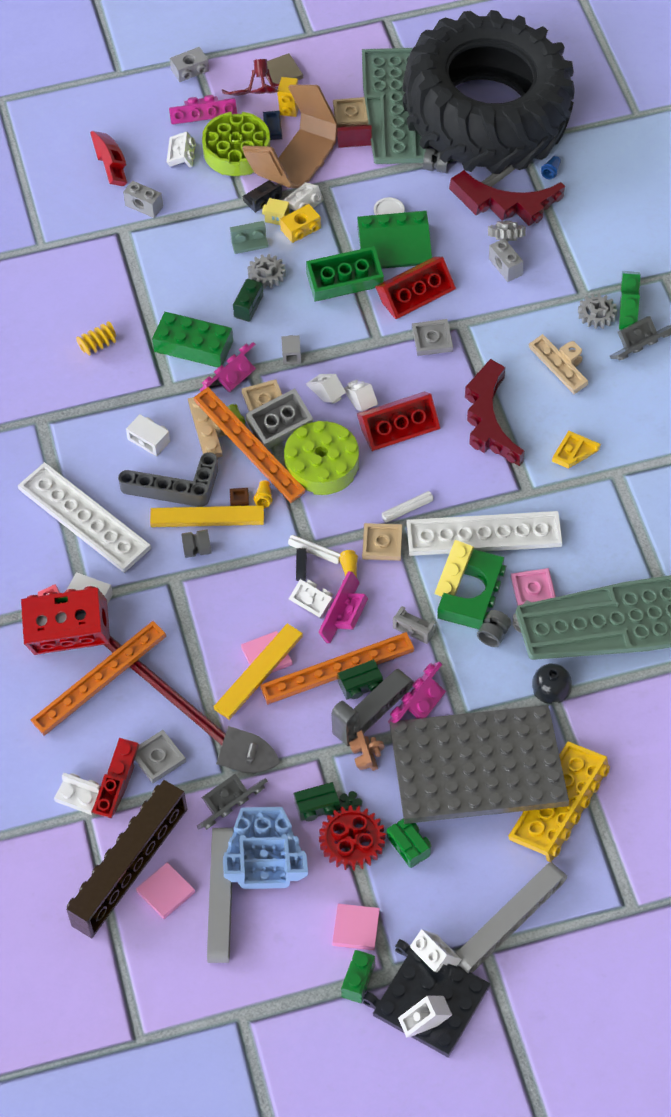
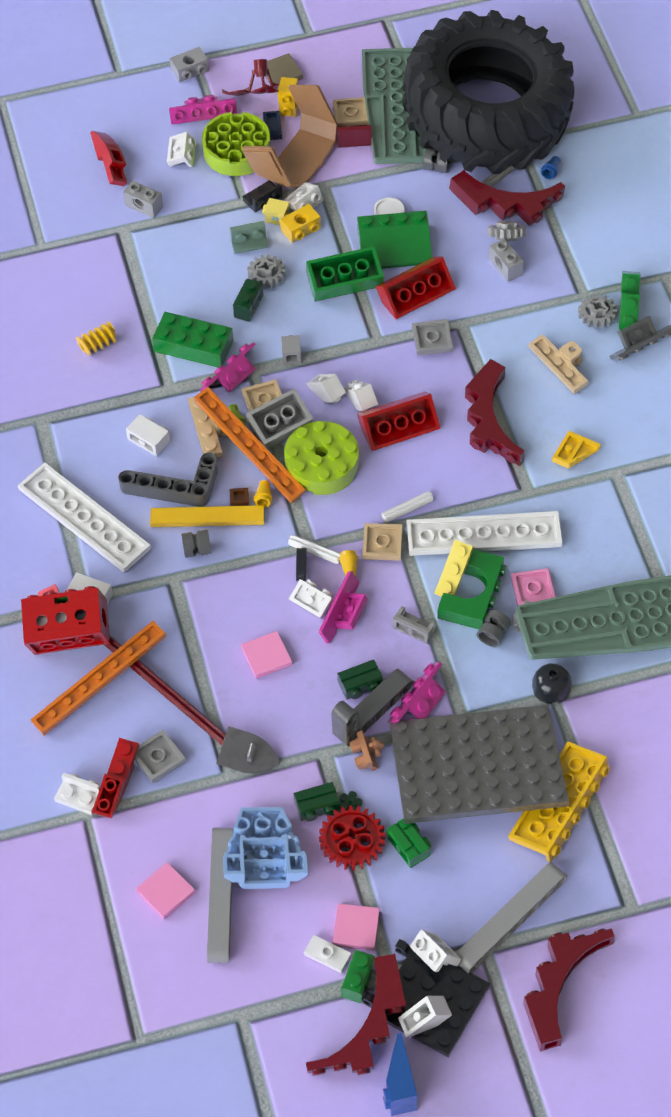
dark brown brick [66,780,188,939] -> none
dark grey bracket [197,774,268,830] -> none
yellow tile [213,623,303,720] -> none
orange plate [260,632,414,705] -> none
none -> white plate [304,935,351,973]
none -> dark red arch [306,953,406,1076]
none -> blue slope [383,1033,417,1116]
none -> dark red arch [523,928,615,1052]

